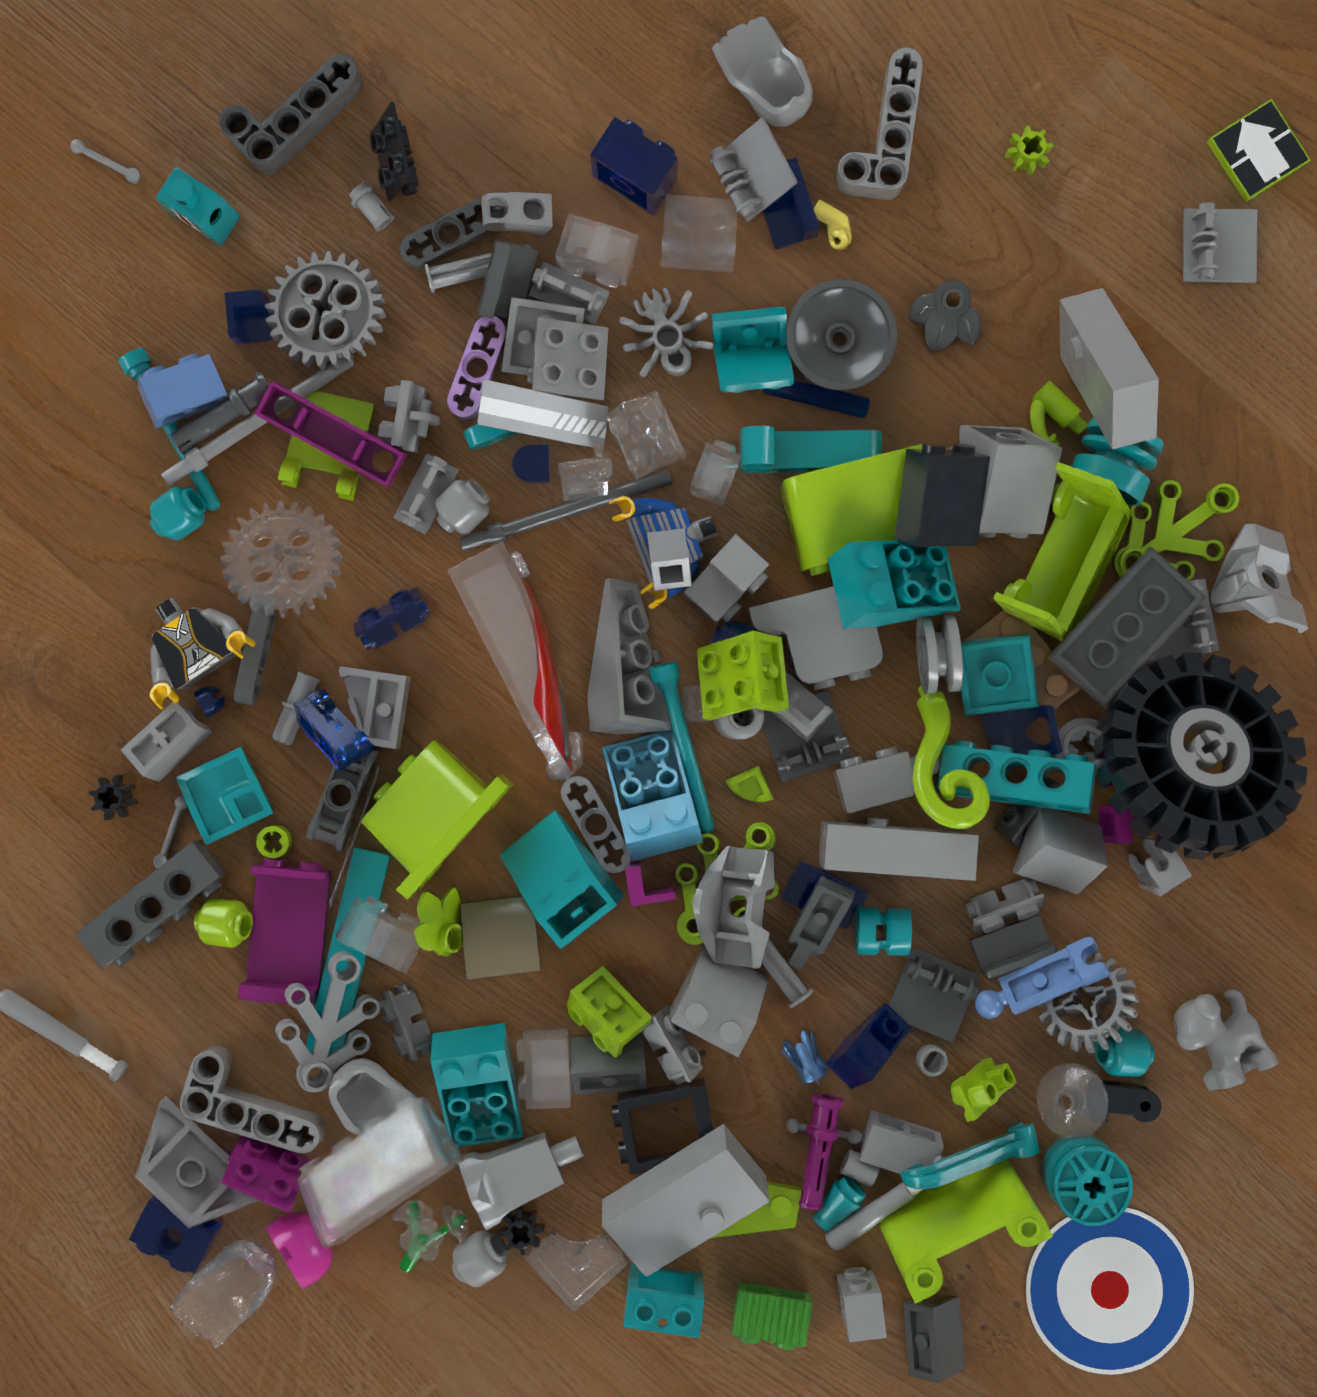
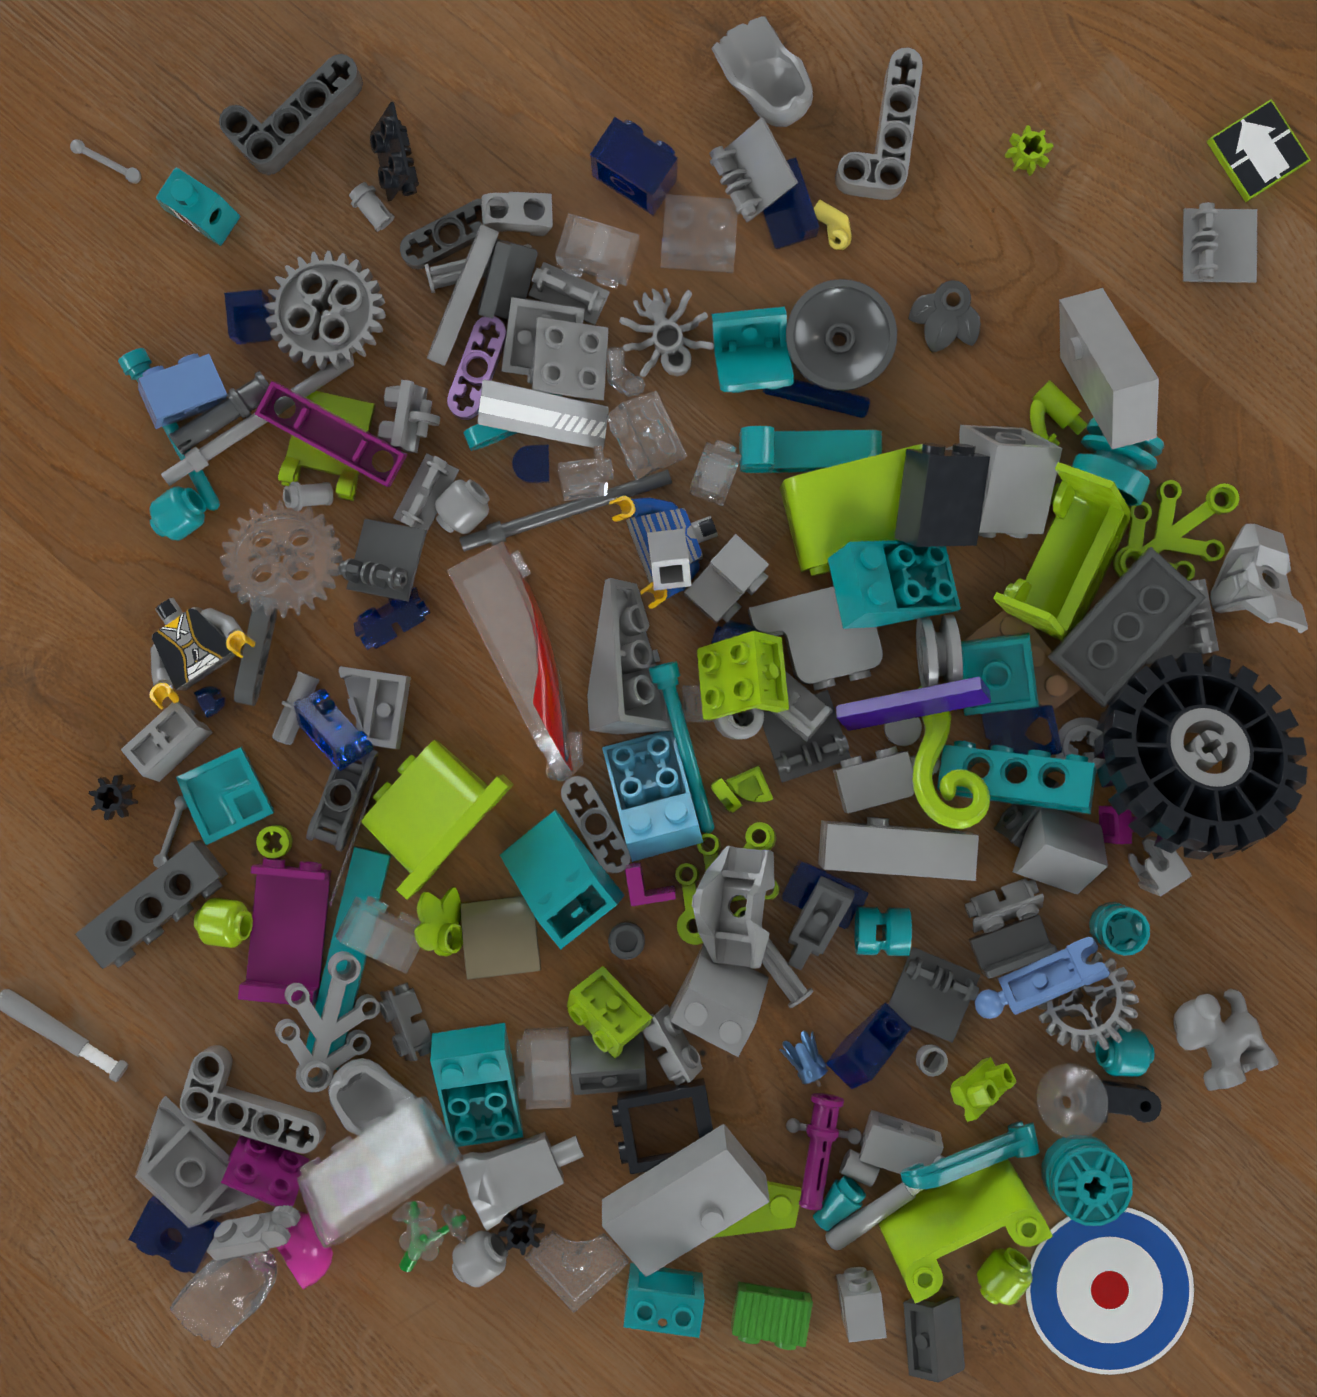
none -> light grey hinge [206,1205,301,1260]
none -> light grey pin [283,482,333,511]
none -> dark grey hinge [338,519,427,602]
none -> light grey beam [427,224,499,366]
none -> clear arm [606,347,645,397]
none -> dark grey tile [608,922,645,960]
none -> lime tile [710,777,743,813]
none -> dark purple tile [836,676,991,731]
none -> light grey tile [884,717,922,746]
none -> lime head [977,1248,1033,1305]
none -> teal wheel [1089,902,1150,956]

